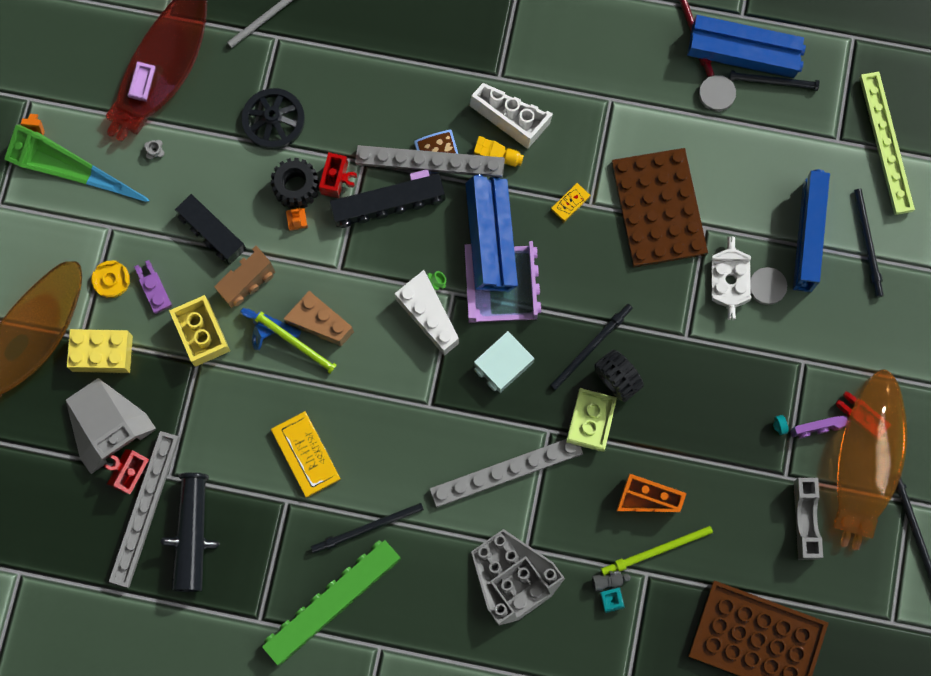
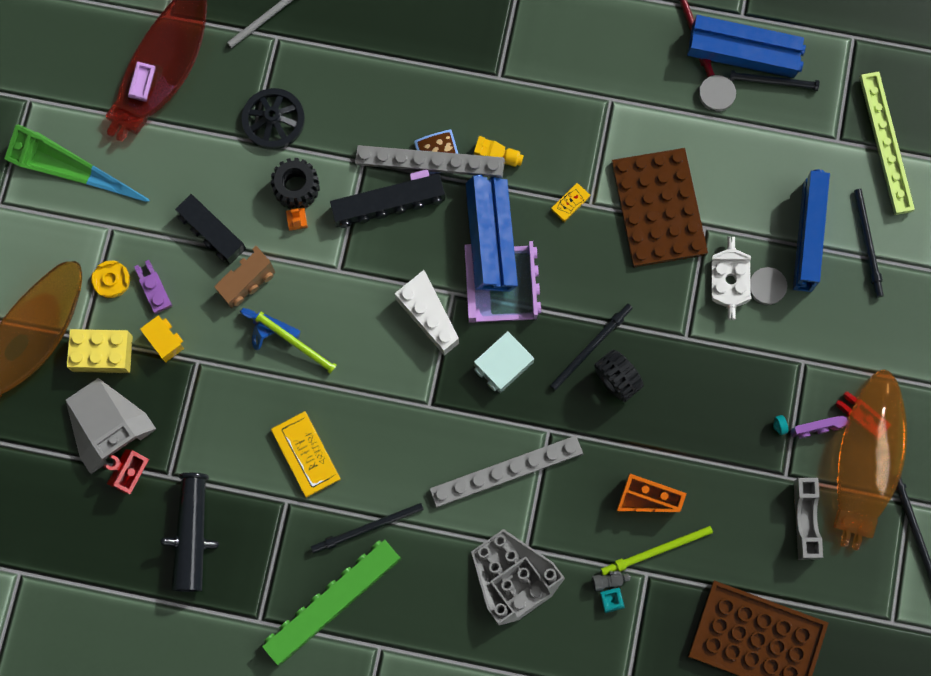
orange tile [21,114,45,136] -> none
light grey plate [109,431,180,588] -> none
light grey plate [144,140,165,160] -> none
light yellow brick [169,295,230,367] -> none
medium nougat wedge [284,291,354,346] -> none
red brick [319,152,357,198] -> none
bright green plate [427,271,446,290] -> none
white wedge [470,83,553,149] -> none
yellowish green tile [566,388,617,452] -> none
none -> yellow brick [140,315,184,362]

